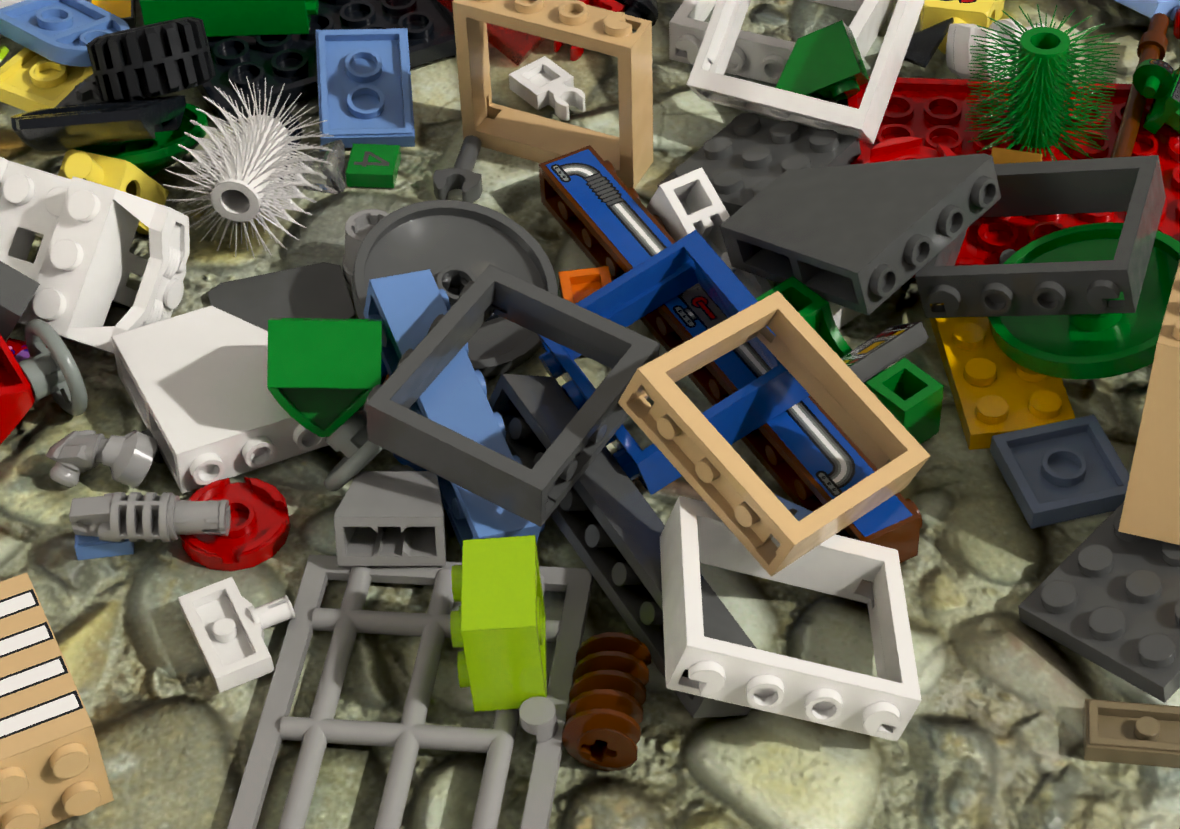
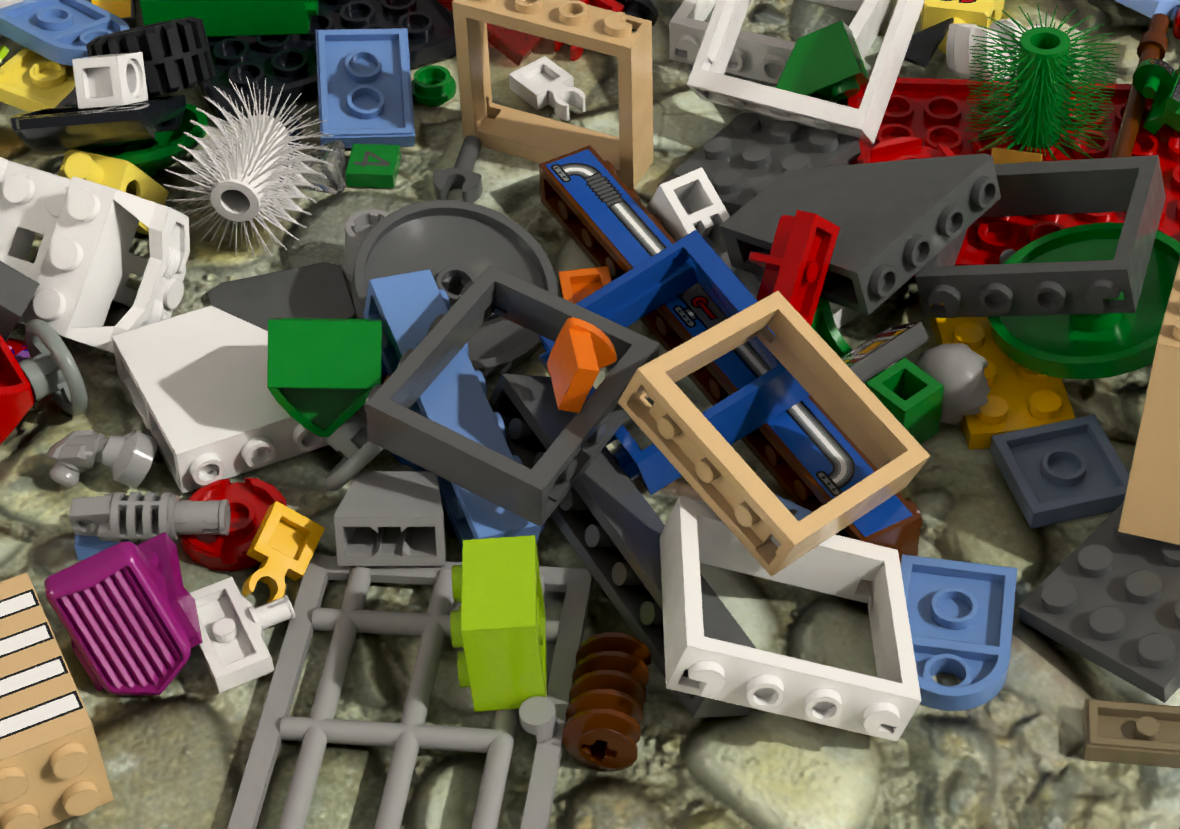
none -> magenta piece [44,532,203,695]
none -> white brick [72,52,148,109]
none -> yellow plate [242,501,325,603]
none -> green plate [411,65,456,107]
none -> orange tile [547,317,617,413]
none -> red panel [748,210,840,326]
none -> medium blue tile [901,554,1017,711]
none -> light grey hair [915,343,990,425]

